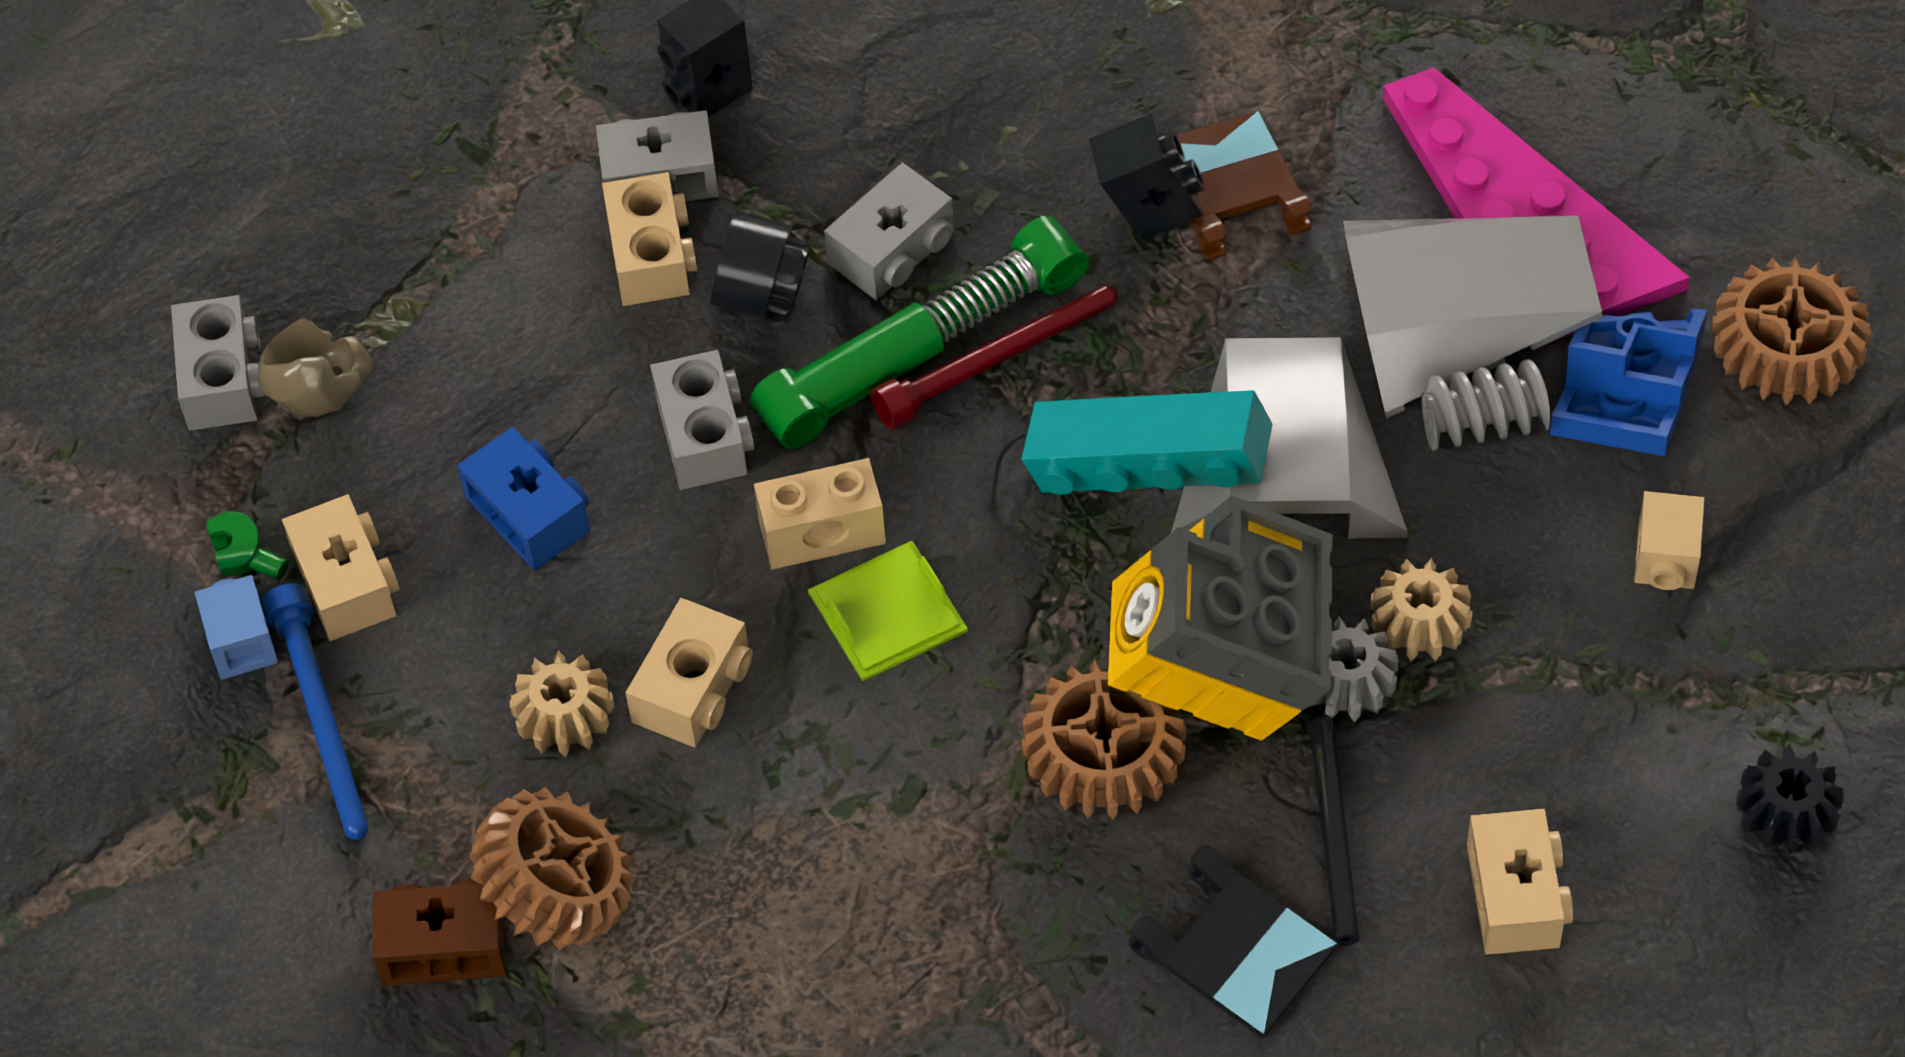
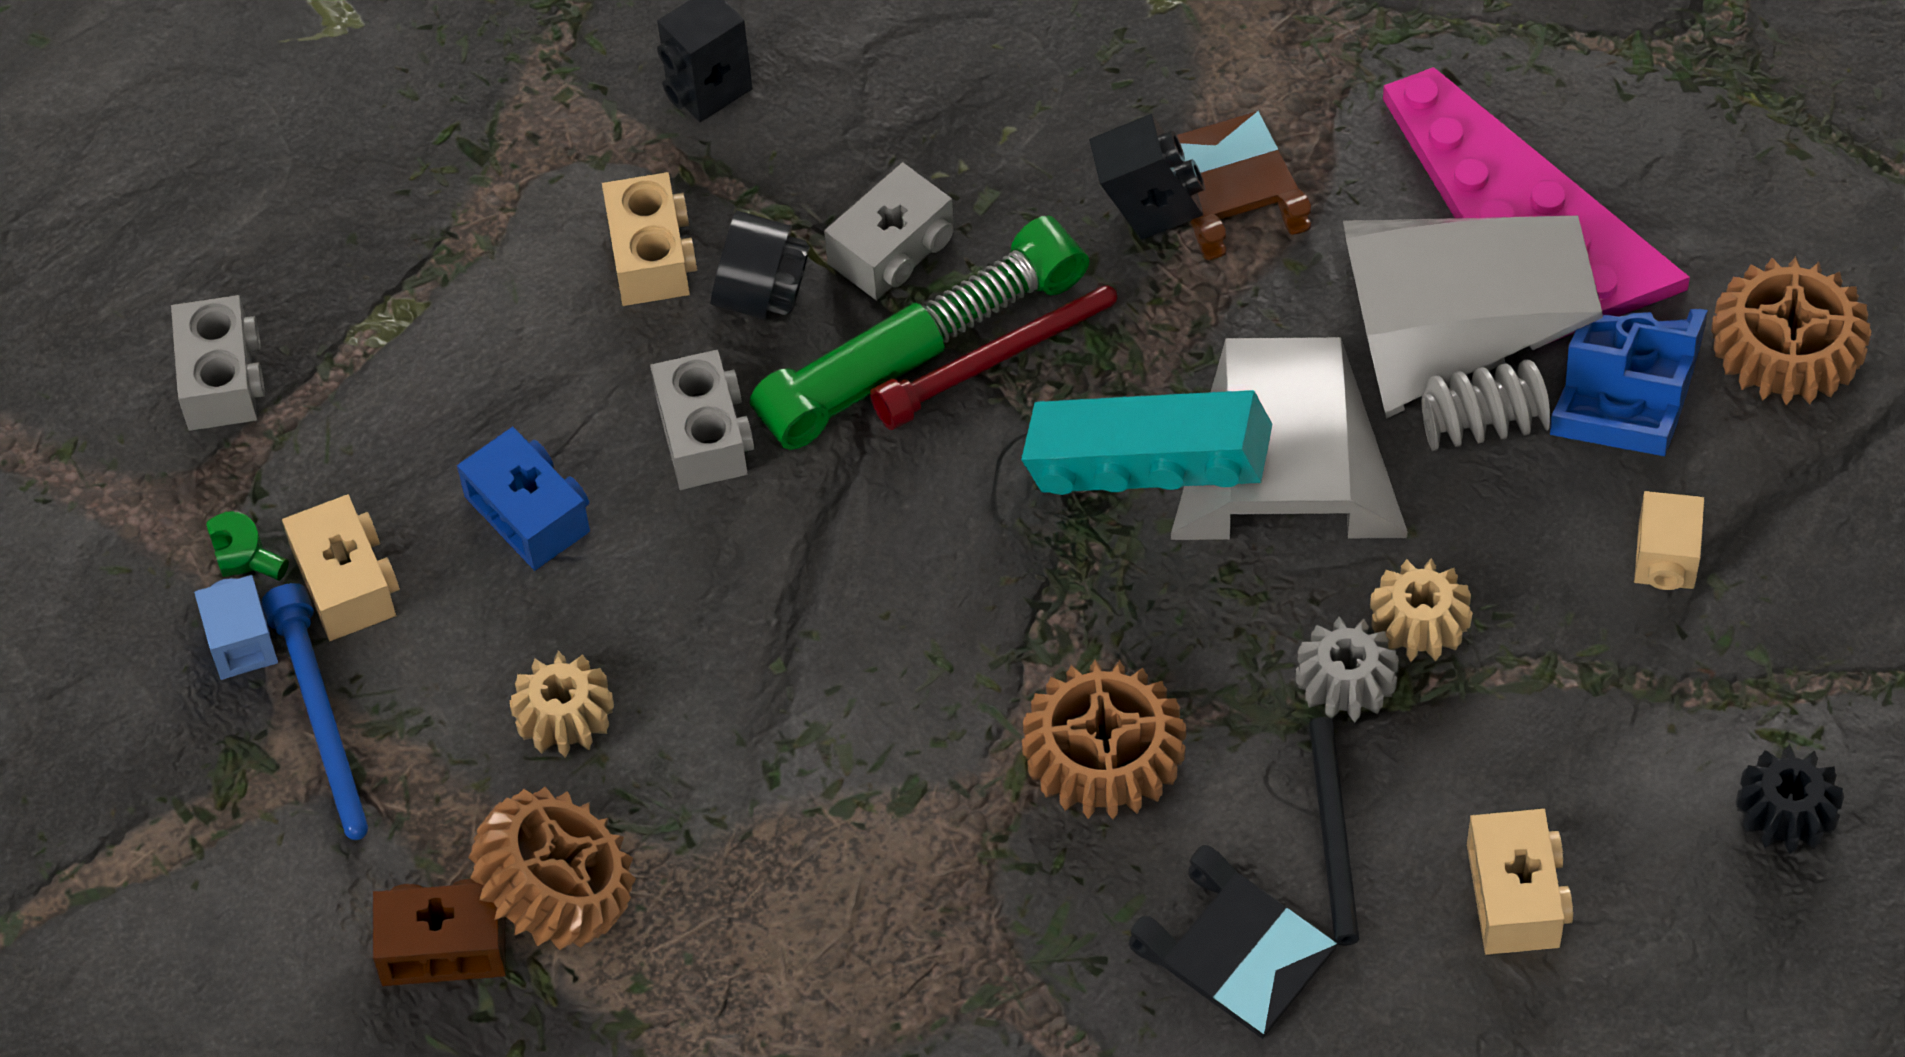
dark tan hair [258,319,373,417] -> none
light grey brick [596,110,719,201] -> none
tan brick [625,597,753,748] -> none
tan brick [754,458,886,570] -> none
lime piece [808,541,968,682] -> none
dark grey piece [1108,495,1333,741] -> none

